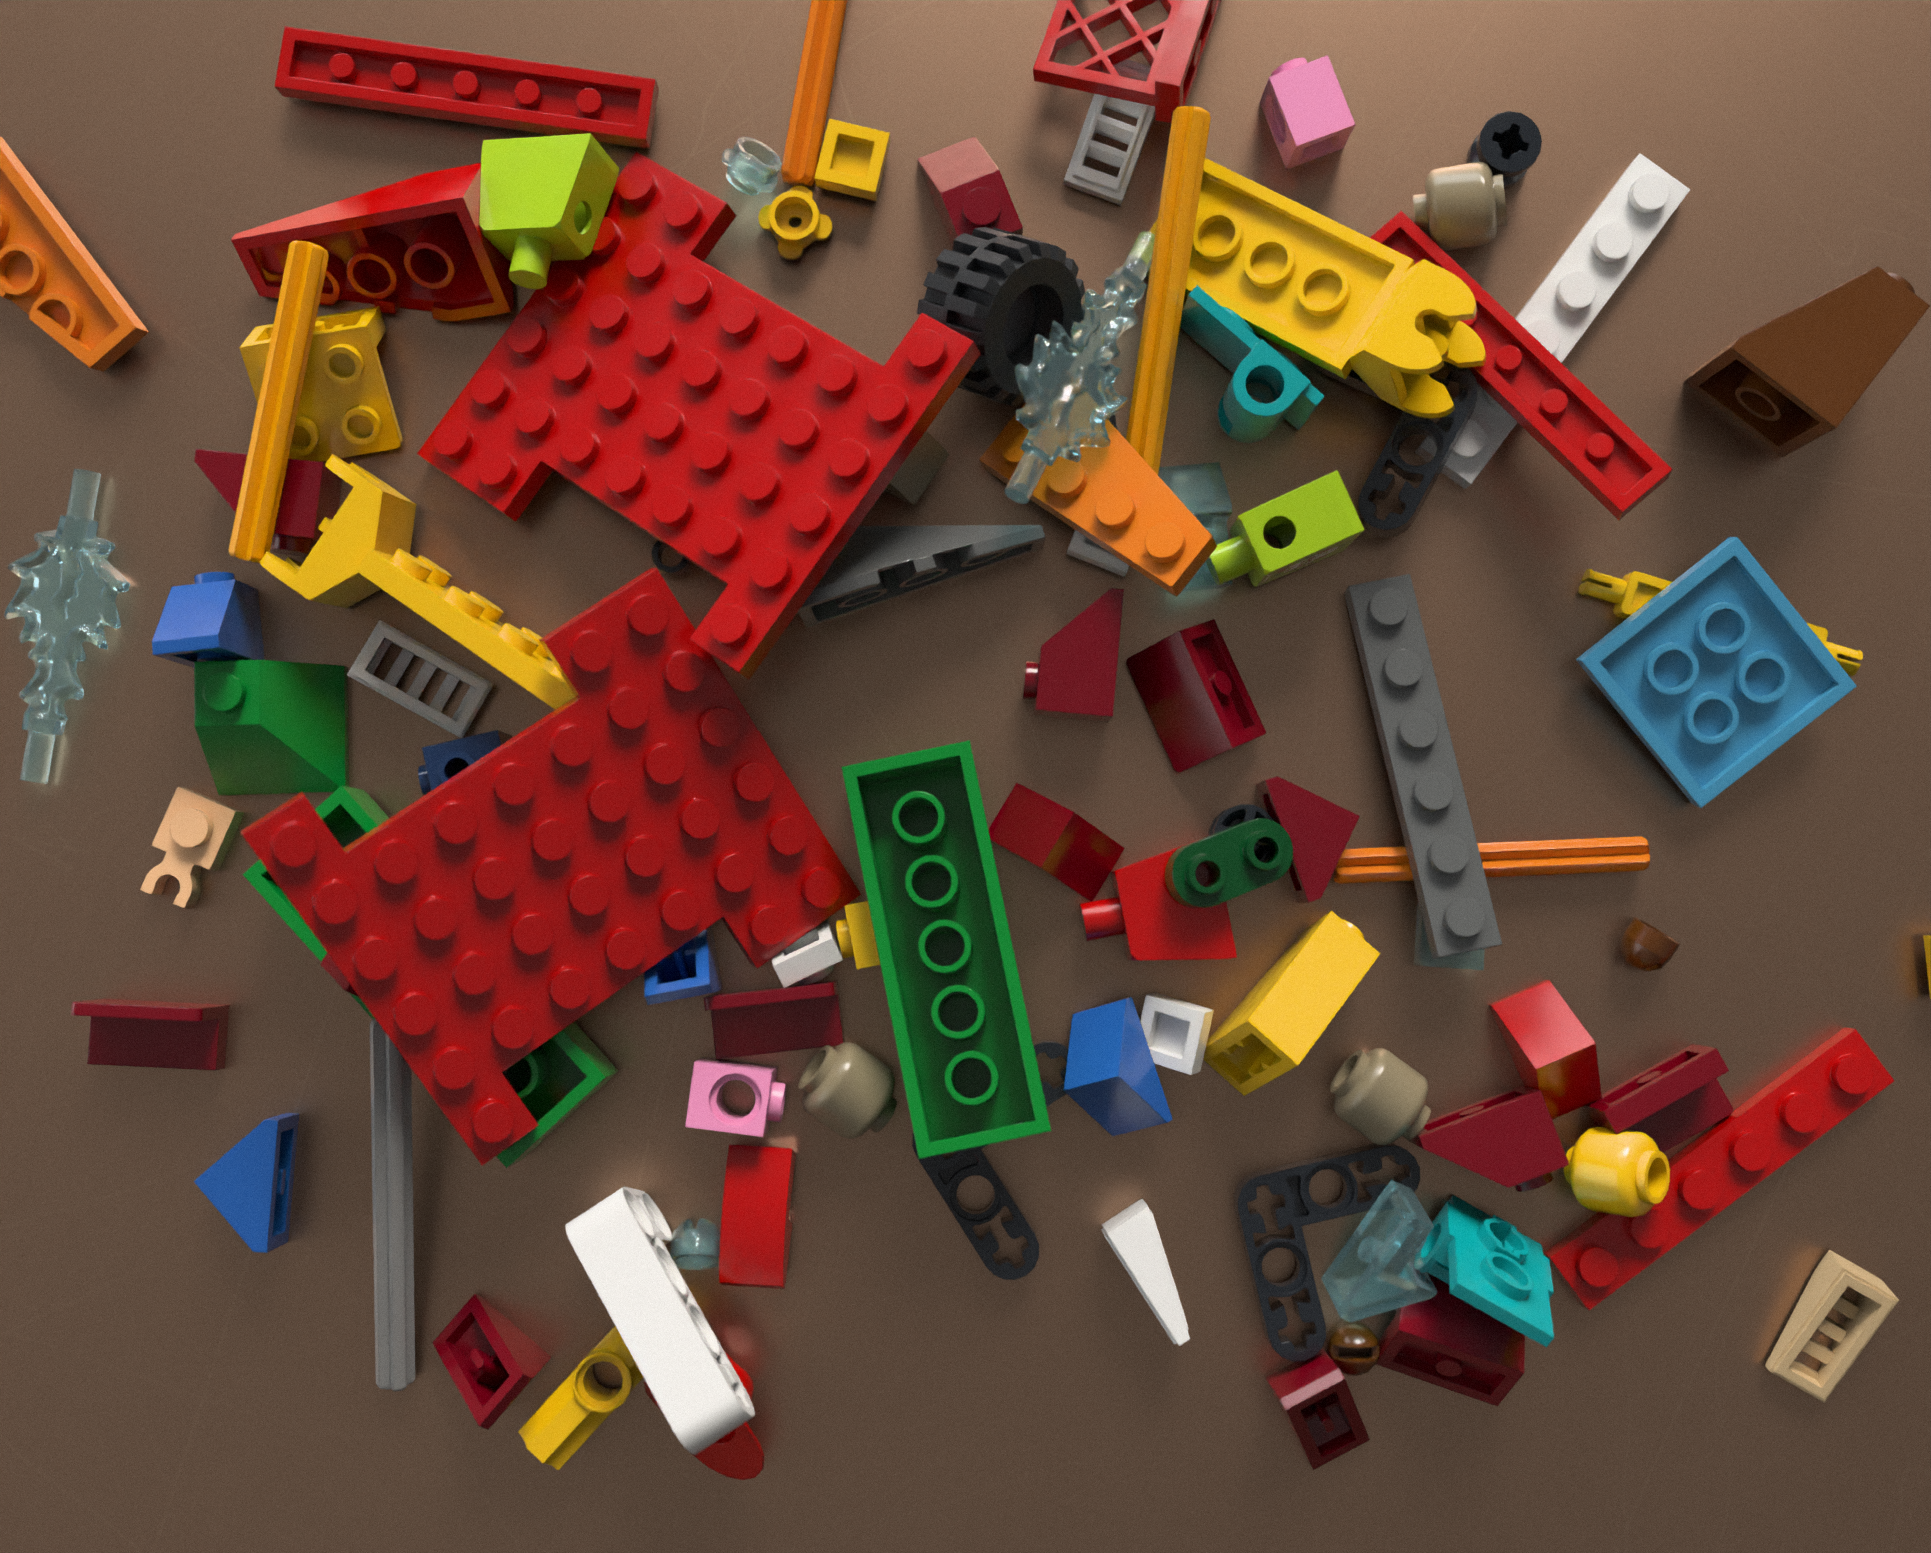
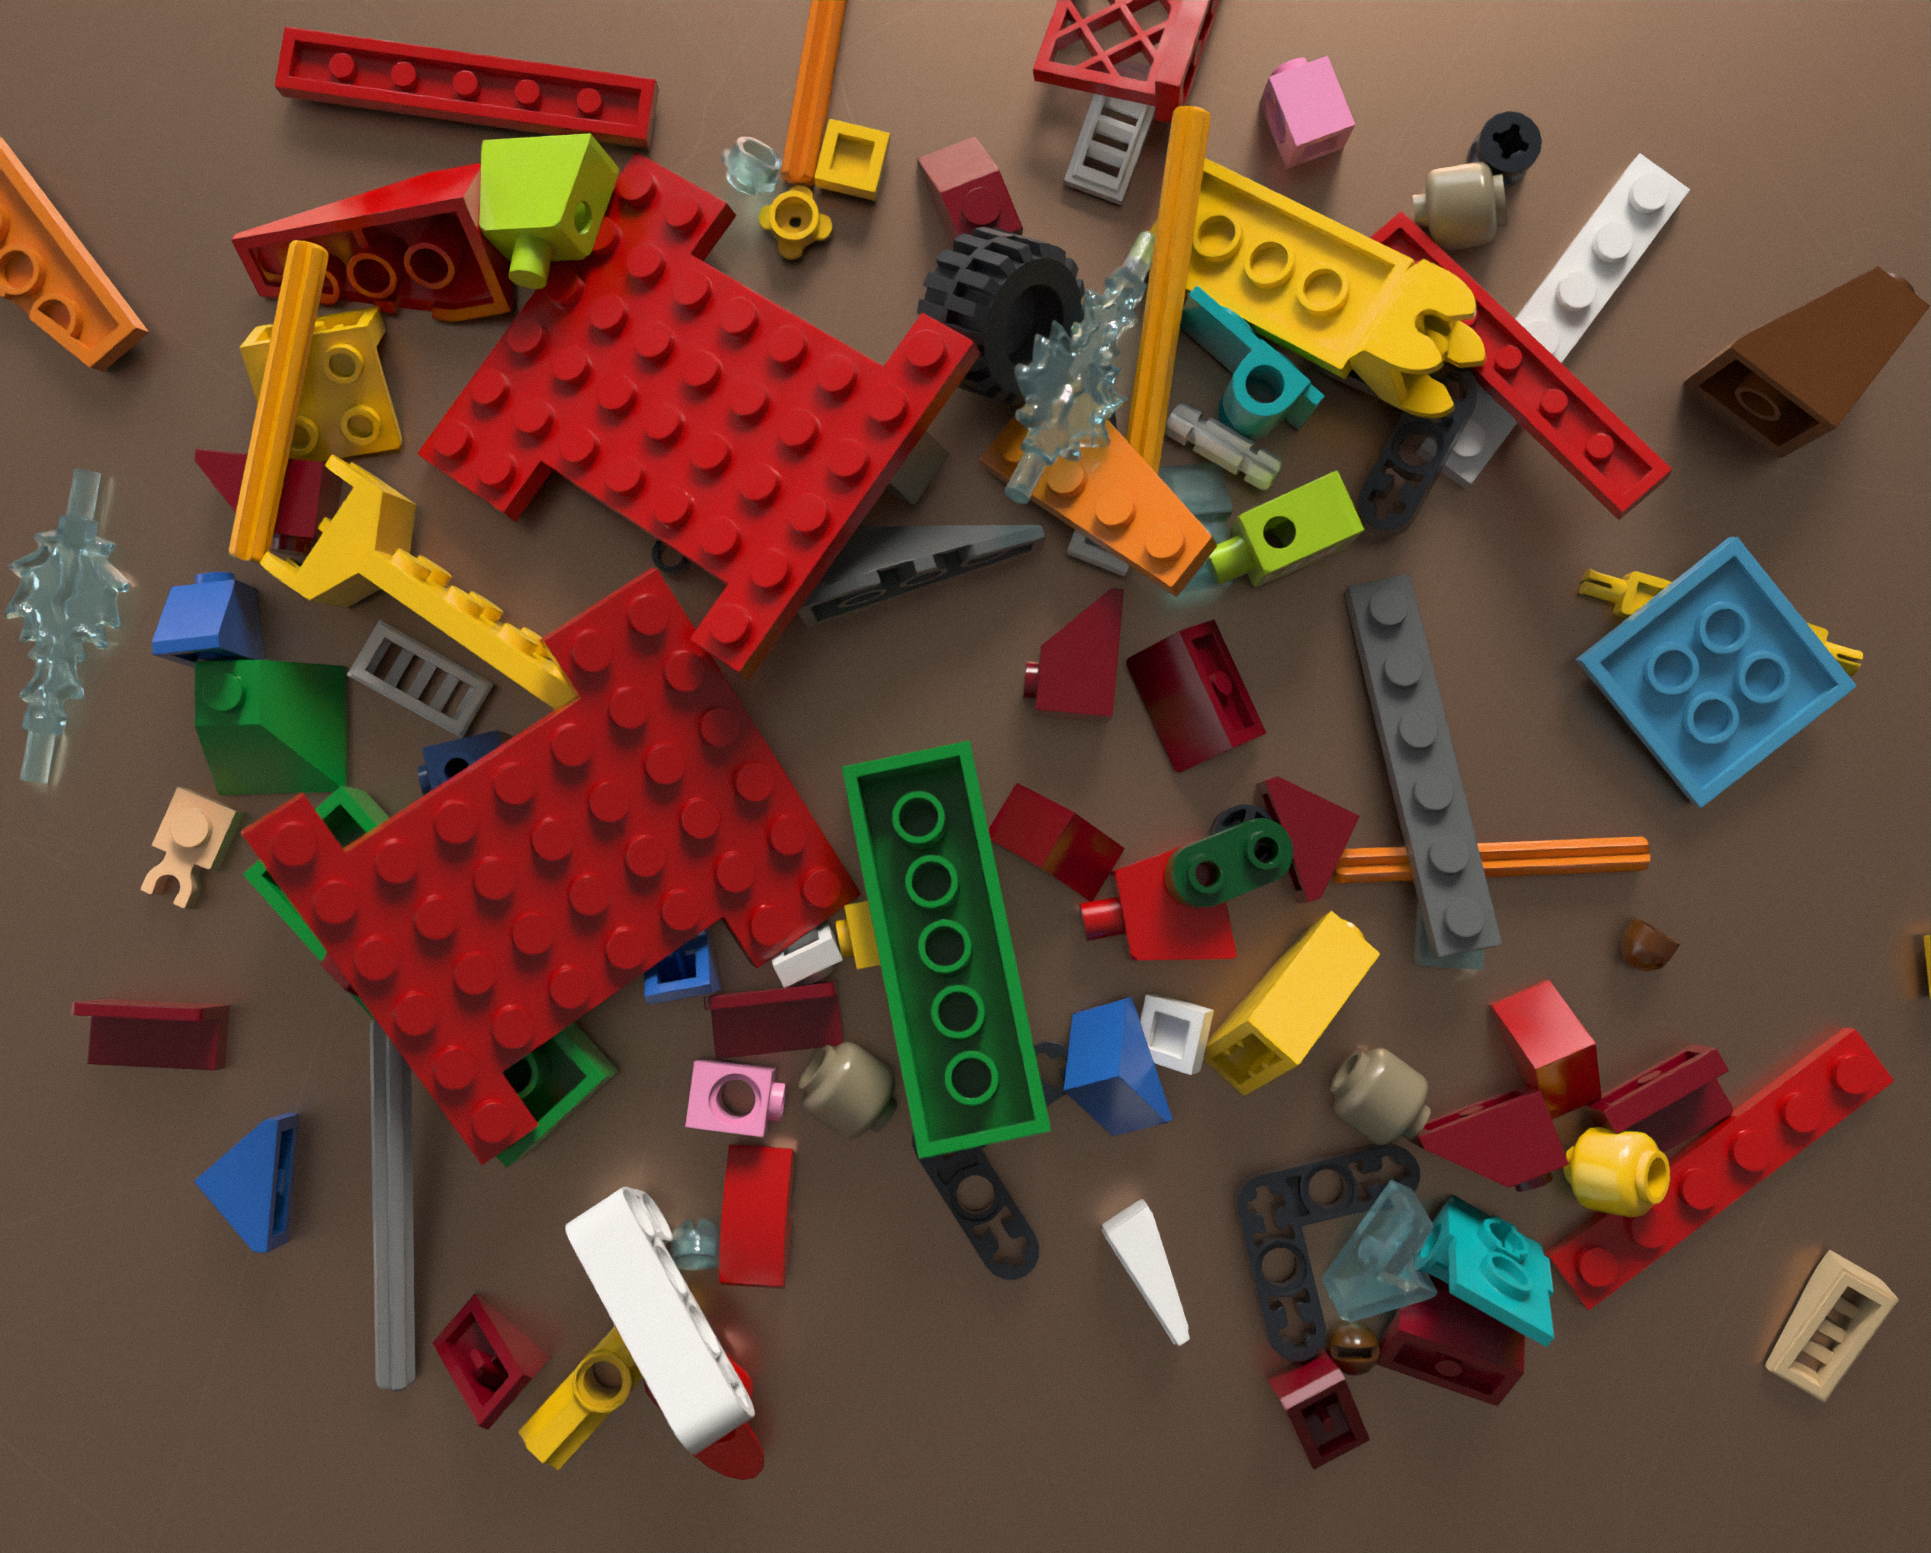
none -> white axle [1165,403,1283,490]

